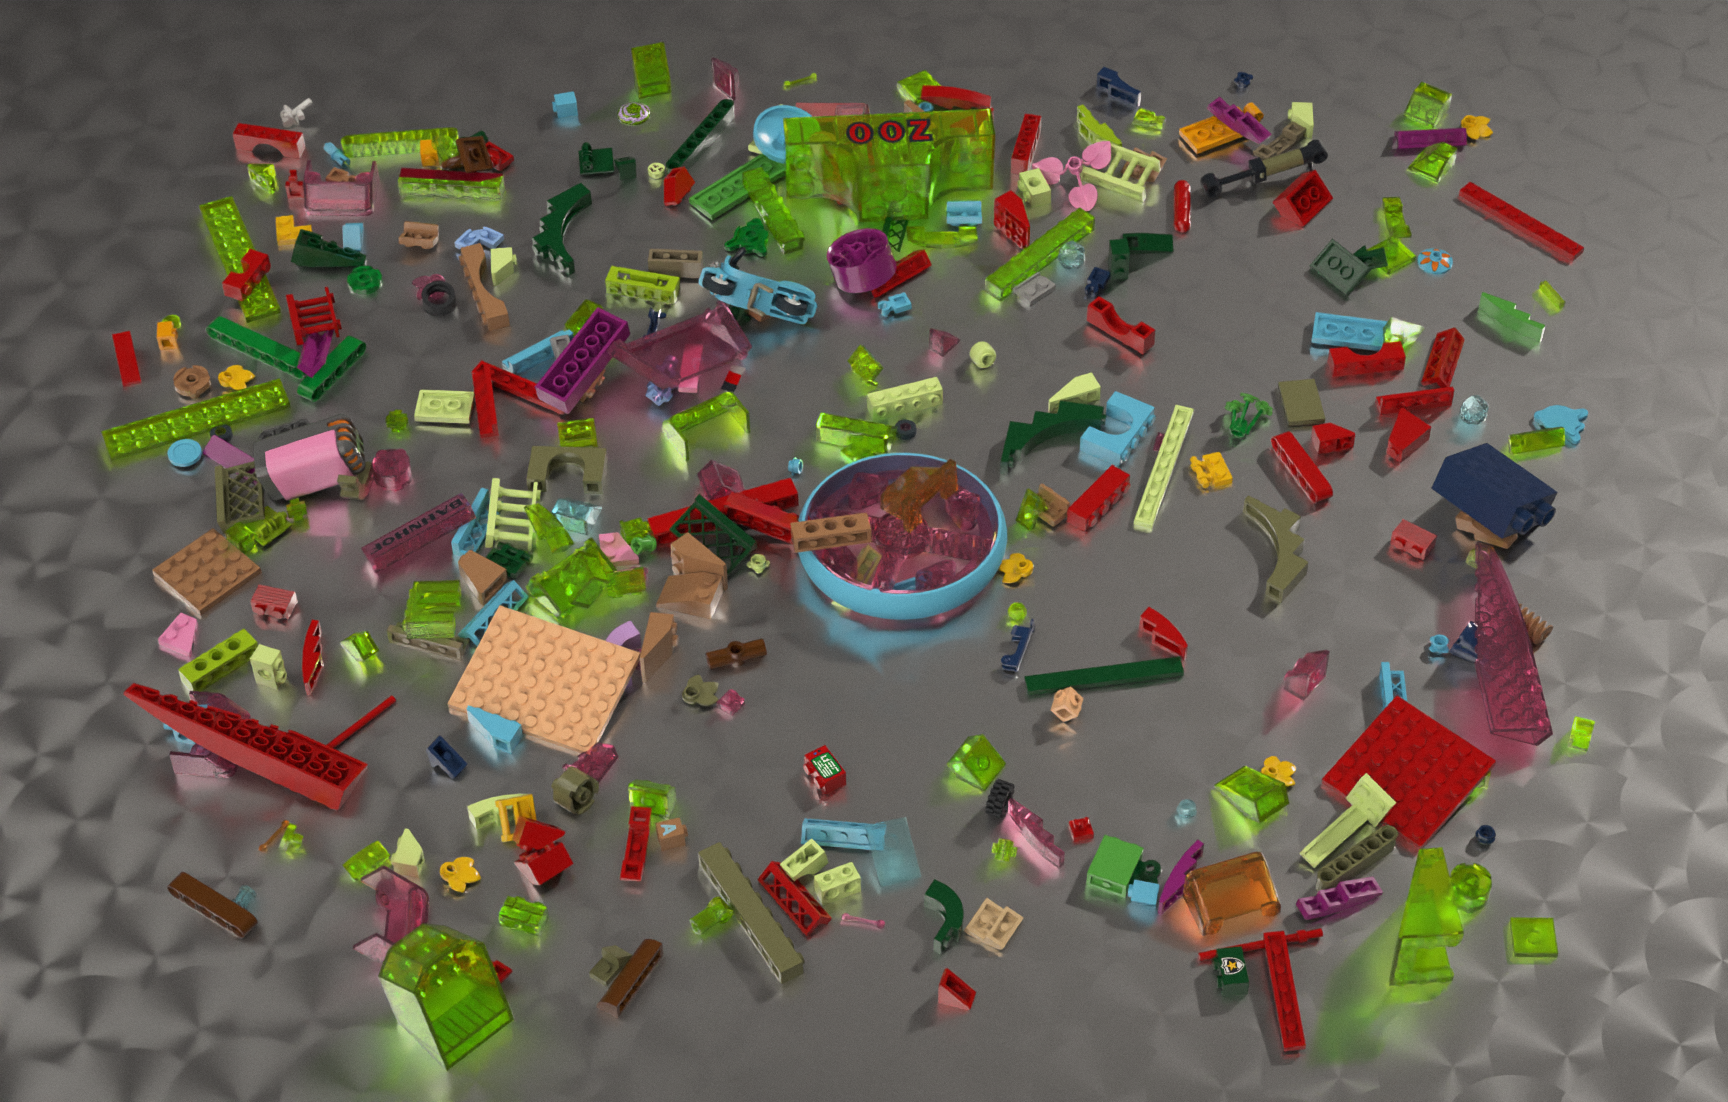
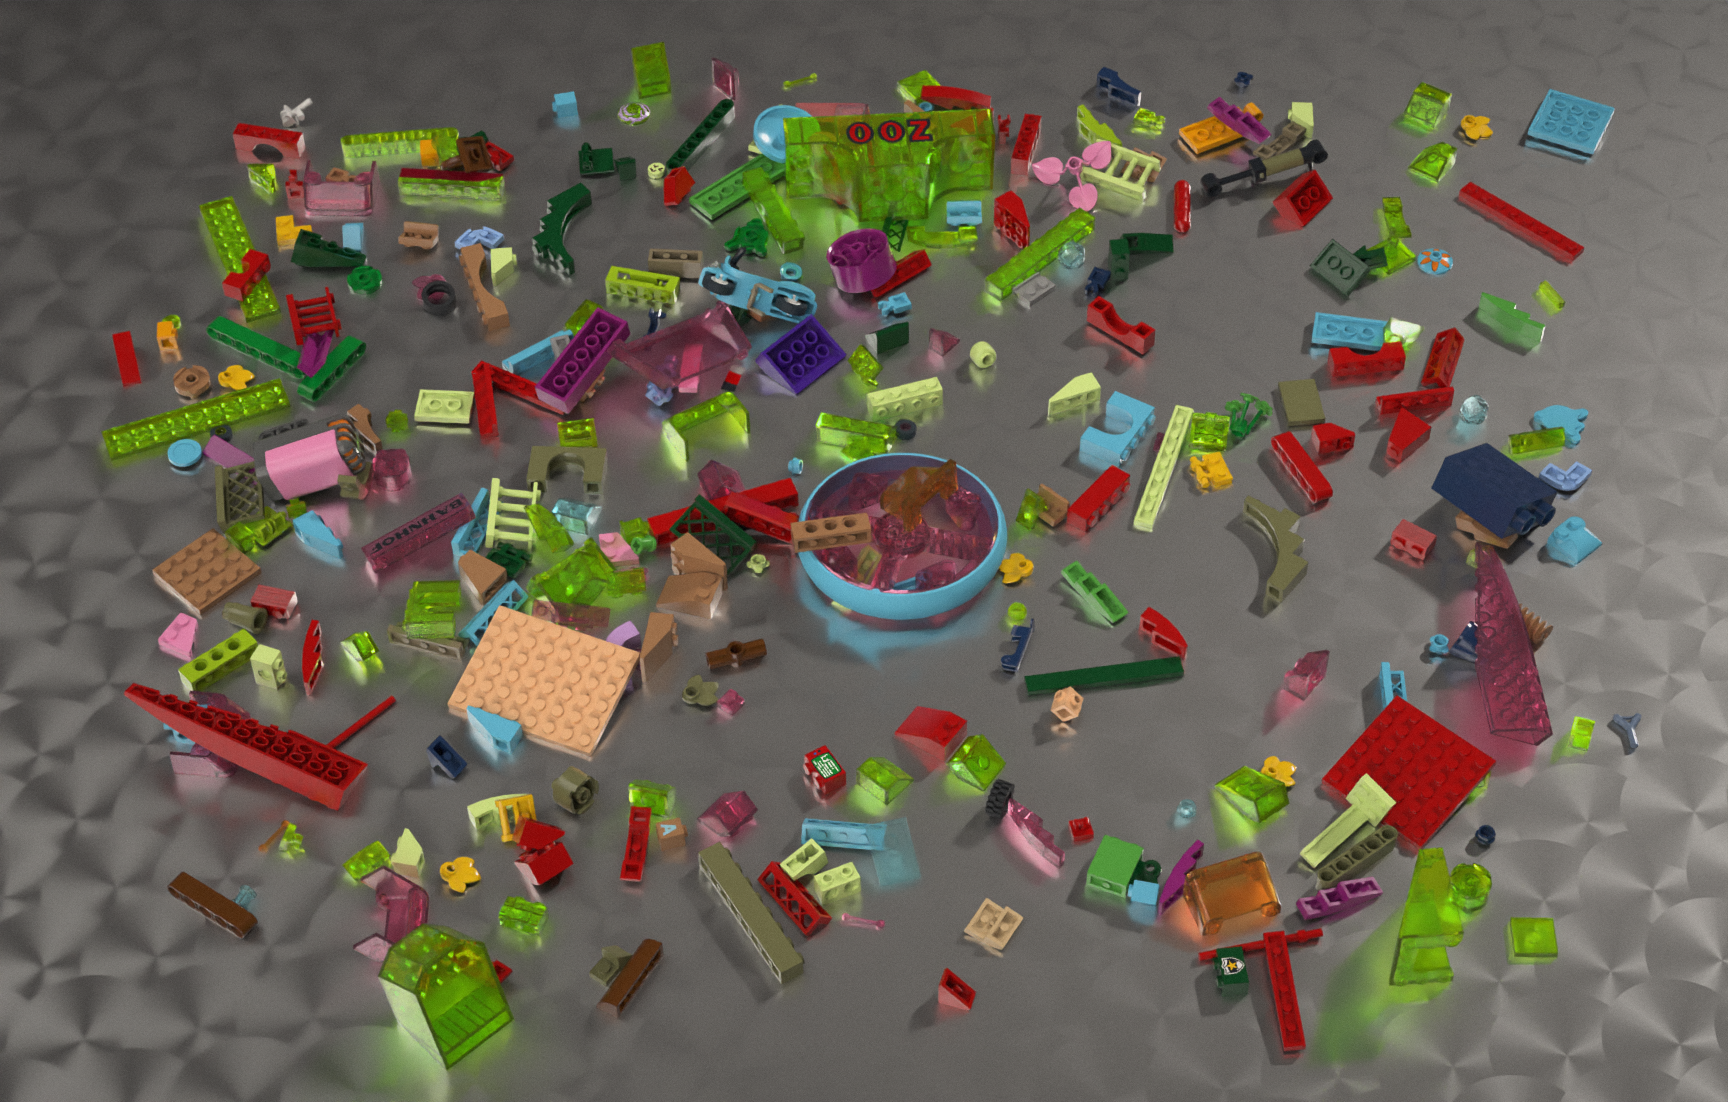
medium azure axle [324,142,351,168] -> none
clear pink slope [562,743,619,783] -> none
clear neon green piece [689,896,734,935] -> none
dark green arch [924,879,964,954] -> none
clear neon green gear [991,838,1018,862] -> none
dark green arch [1000,401,1107,475] -> none
yellowish green brick [1017,168,1051,208] -> none
magenta fence [1394,128,1467,149] -> none
none -> olive plant [222,602,268,634]
none -> medium azure slope [292,510,343,559]
none -> medium nougat slope [347,404,383,457]
none -> bracket [531,600,610,631]
none -> clear pink slope [697,791,758,837]
none -> dark purple slope [755,314,847,395]
none -> medium azure piece [780,262,803,282]
none -> clear neon green slope [856,757,914,805]
none -> dark green slope [865,322,909,355]
none -> red slope [895,706,967,762]
none -> red plate [997,115,1011,145]
none -> bright green slope [1061,560,1129,623]
none -> clear neon green plate [1189,412,1230,452]
none -> medium azure plate [1527,89,1615,154]
none -> light blue plate [1539,461,1592,491]
none -> medium azure slope [1547,517,1602,565]
none -> sand blue piece [1613,713,1642,748]

